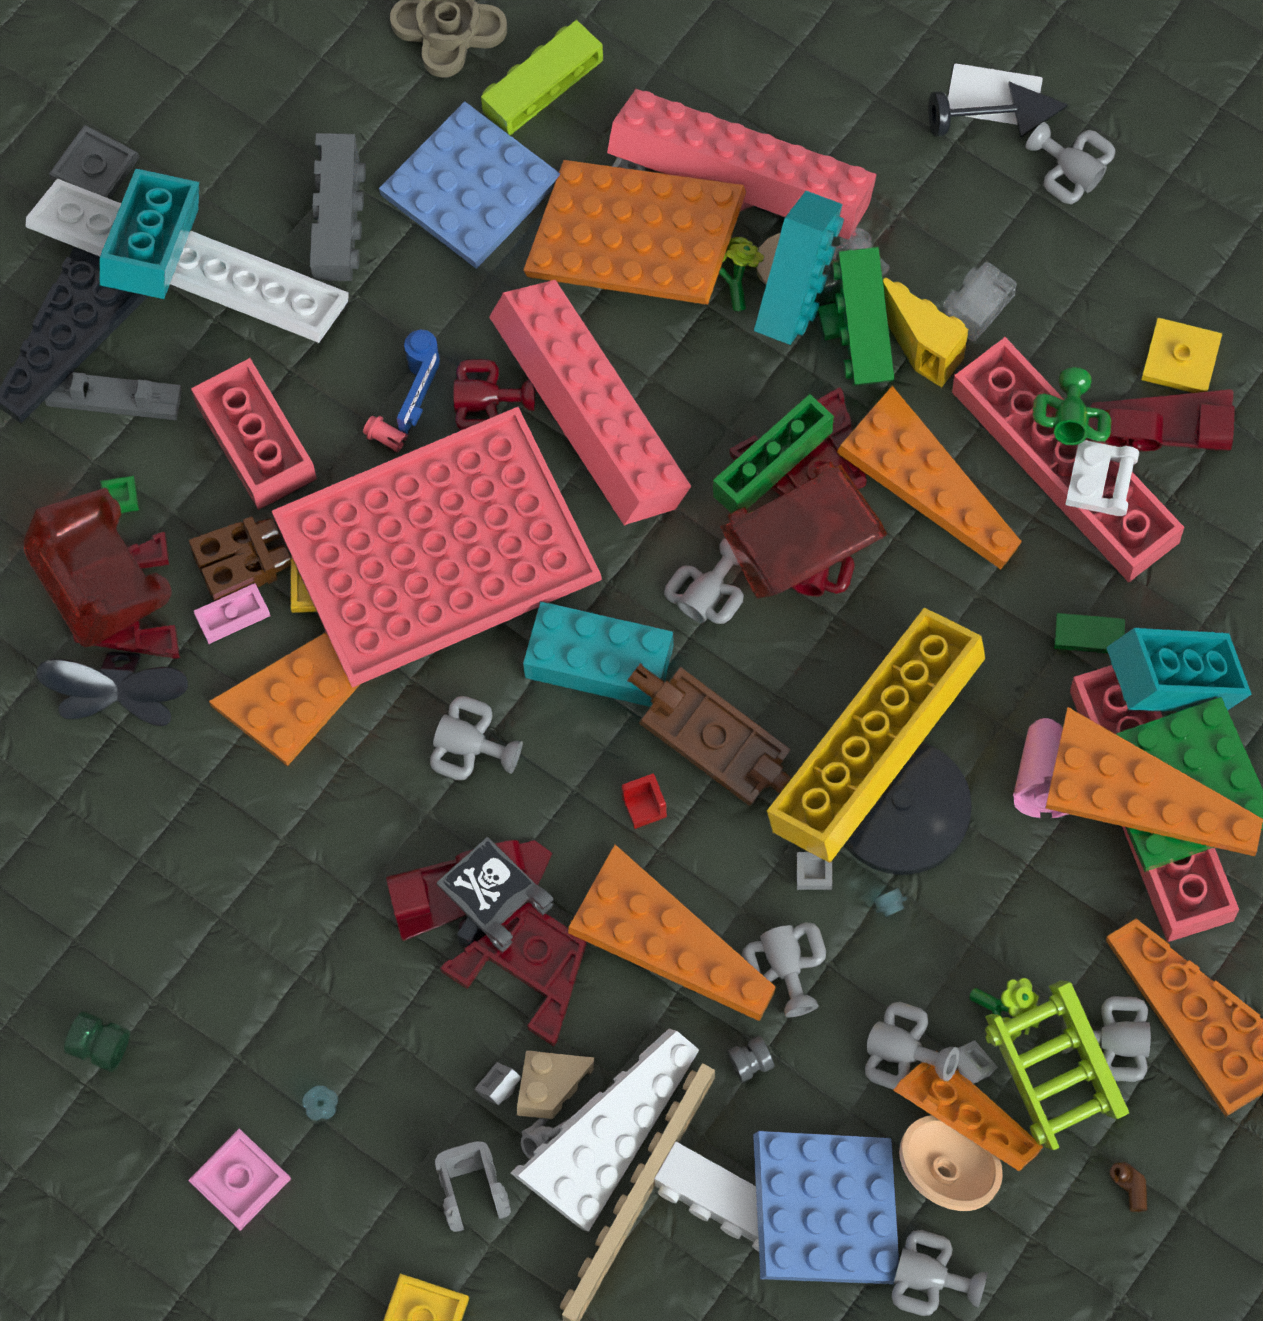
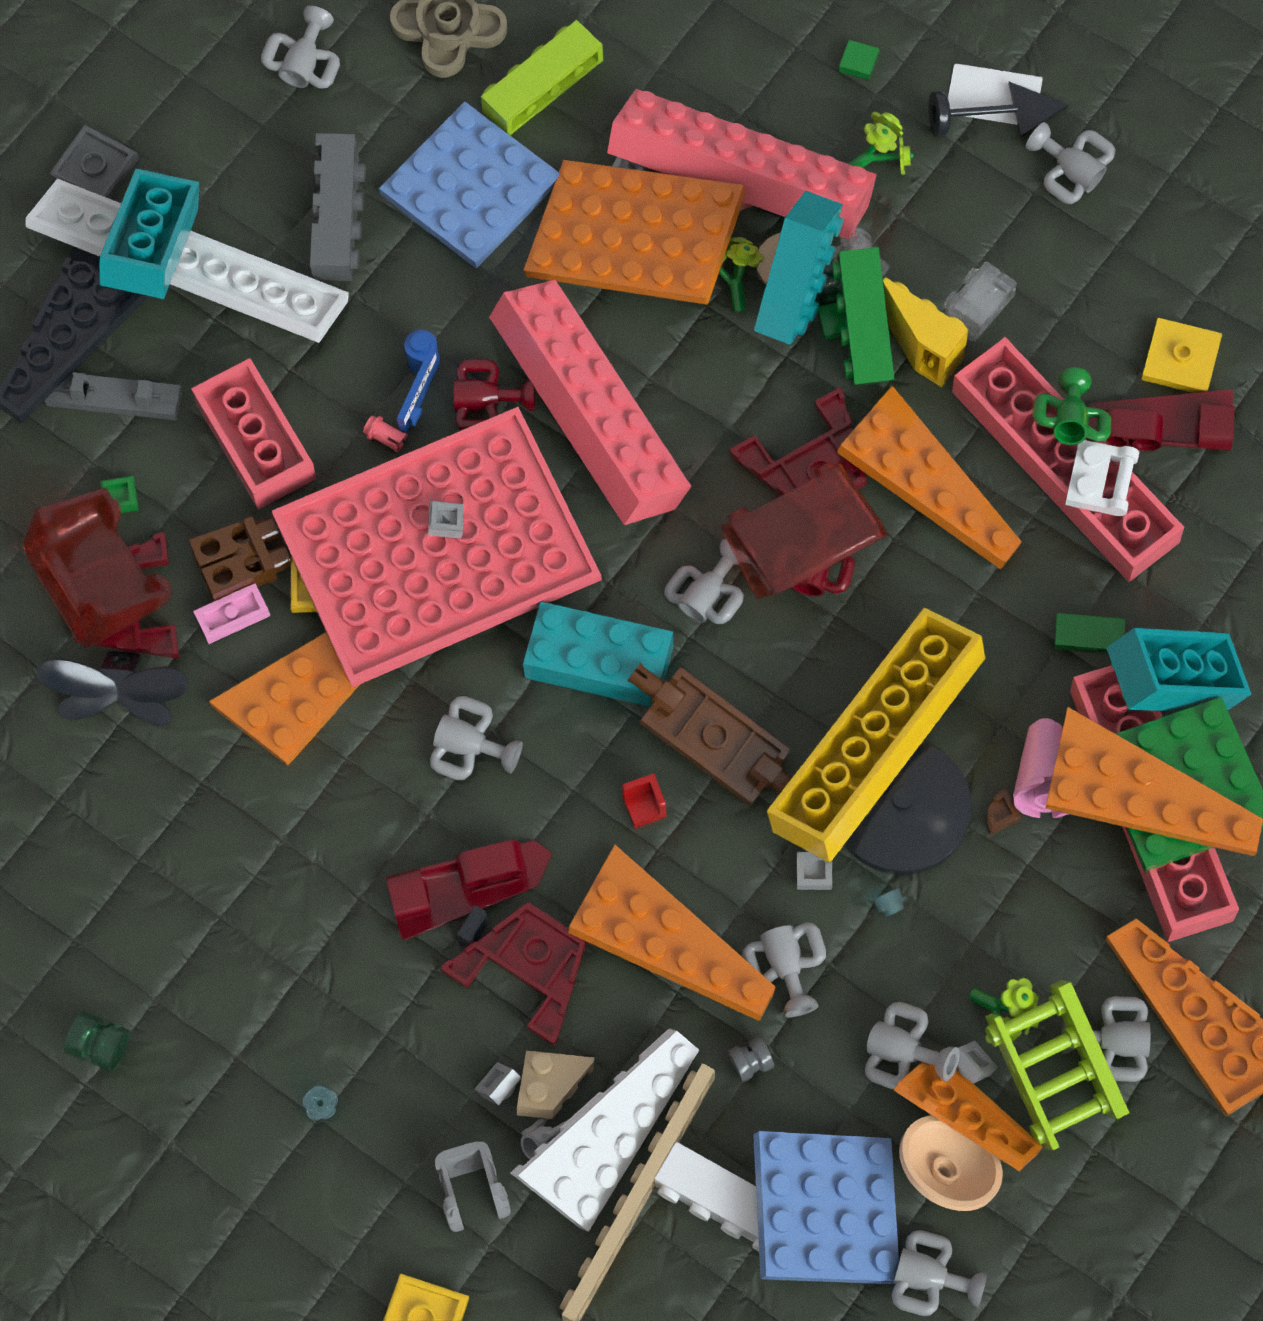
bright pink tile [188,1129,291,1231] -> none
flag [437,837,553,953] -> none
green brick [713,394,834,519] -> none
reddish brown arm [1109,1162,1147,1212] -> none
none -> light grey piece [261,6,340,88]
none -> light grey tile [428,501,464,539]
none -> green tile [839,40,879,80]
none -> lime plant [848,112,914,175]
none -> reddish brown tile [986,788,1022,835]

